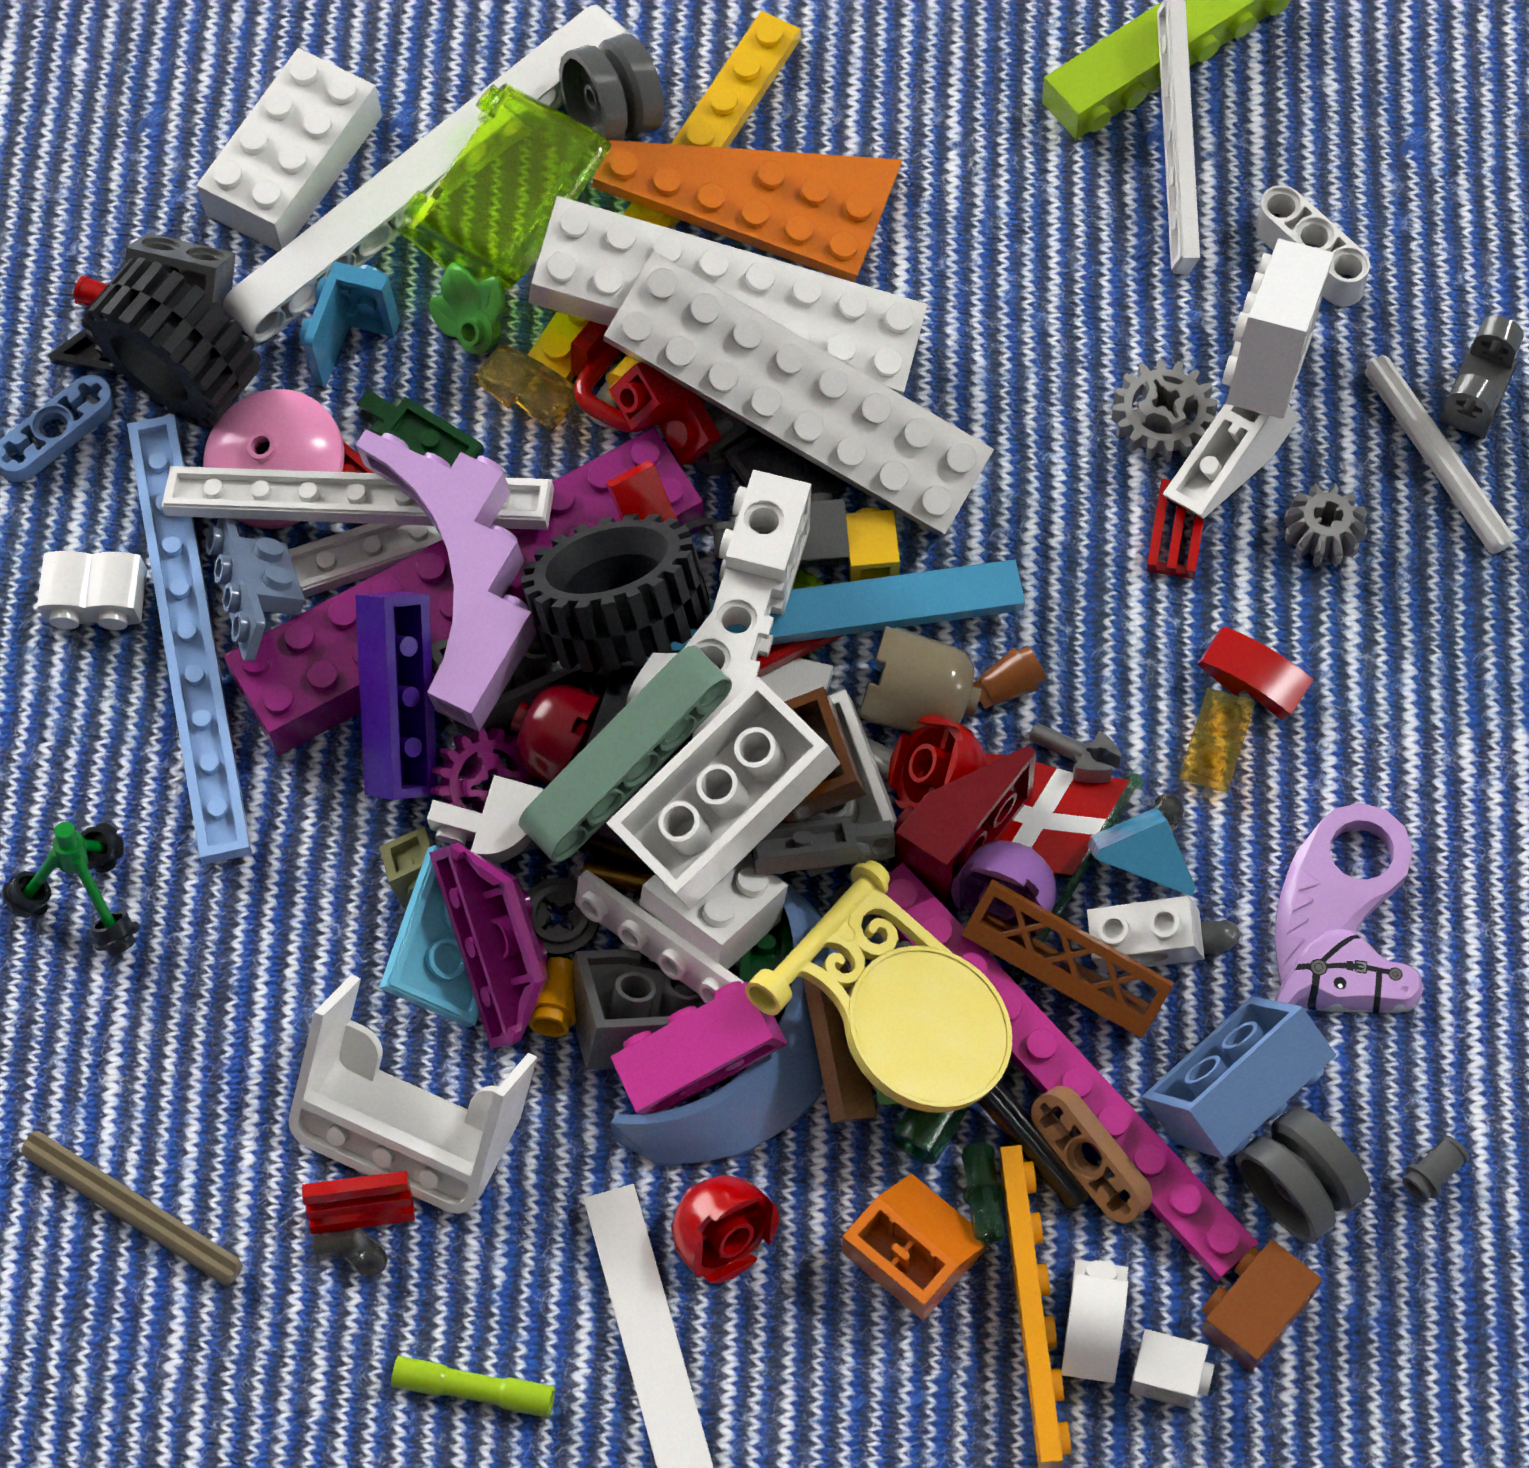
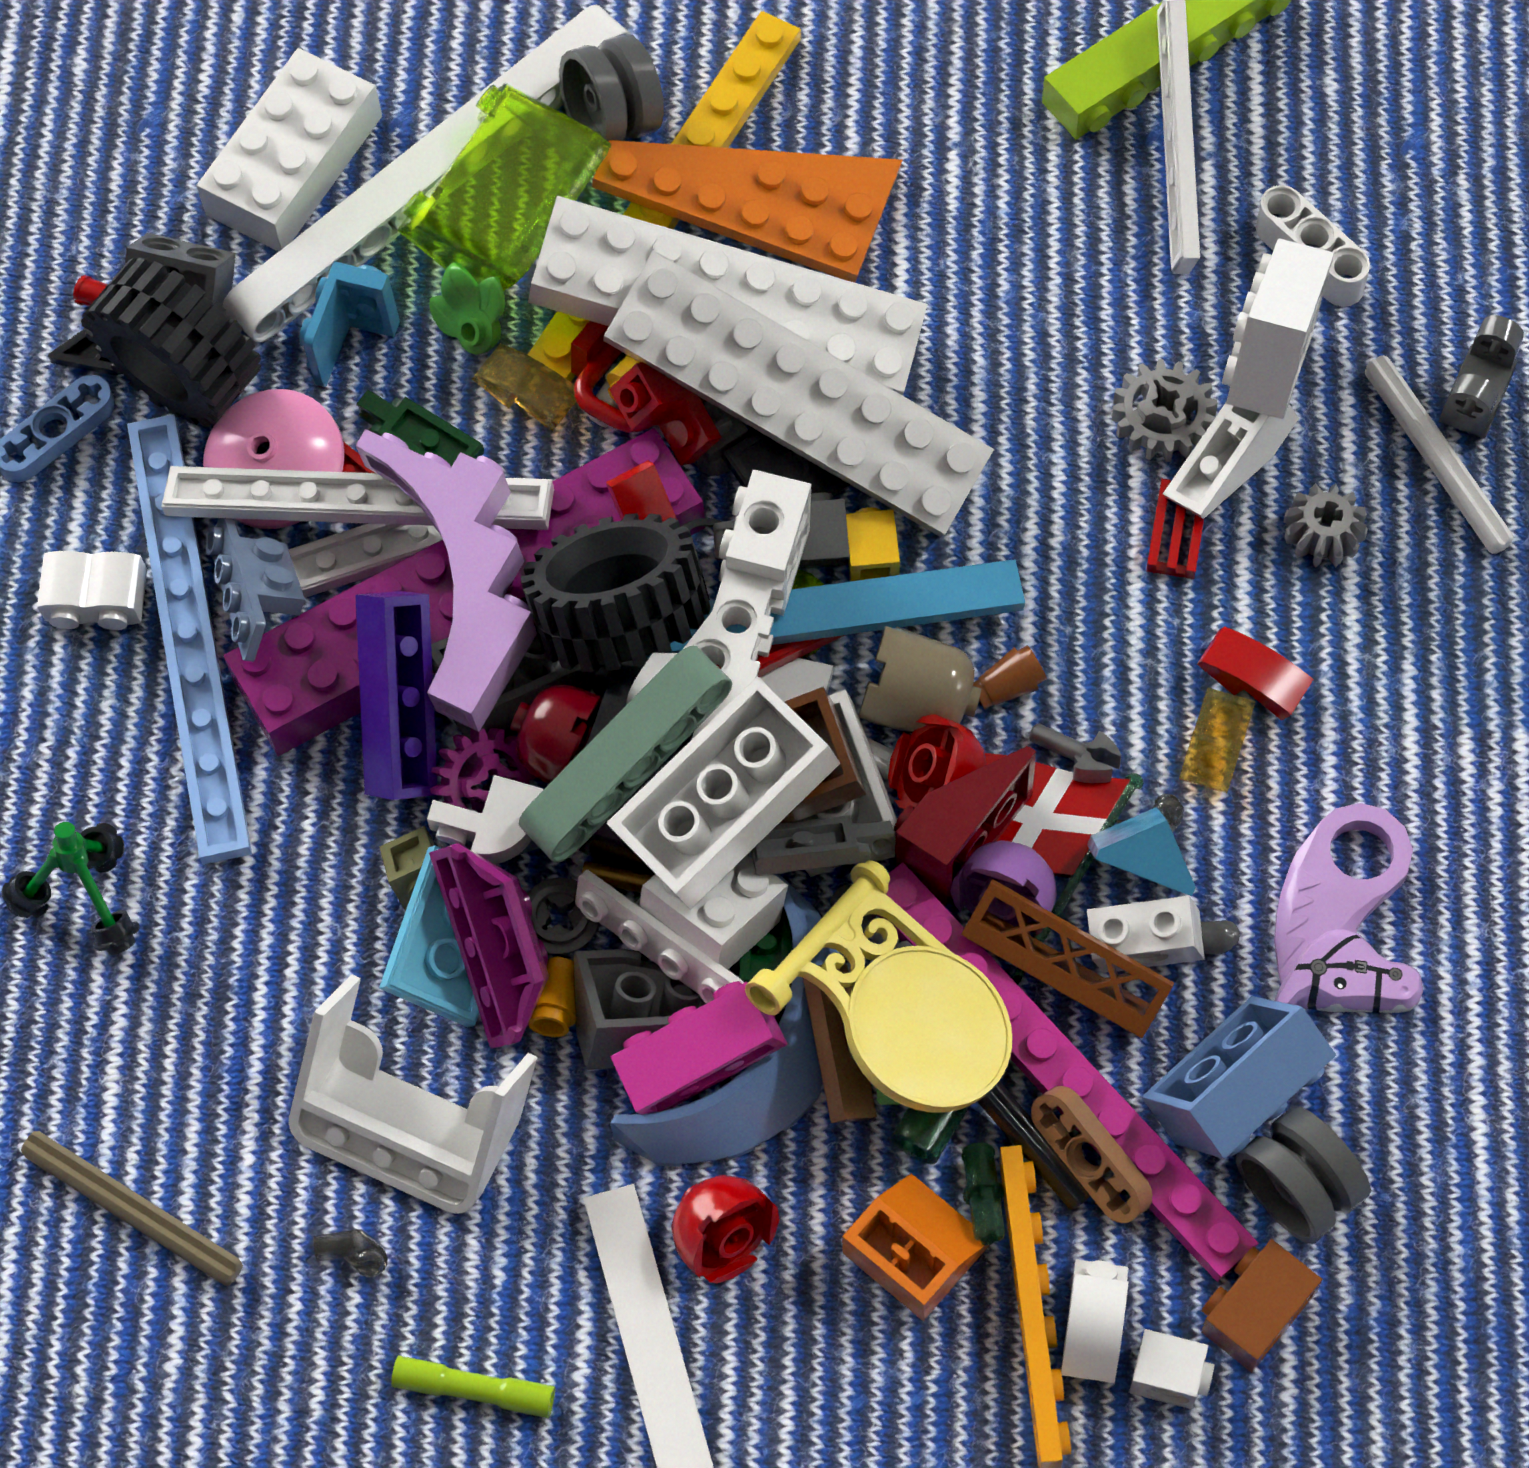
red tile [302,1171,415,1234] -> none
dark grey pin [1402,1135,1469,1202] -> none

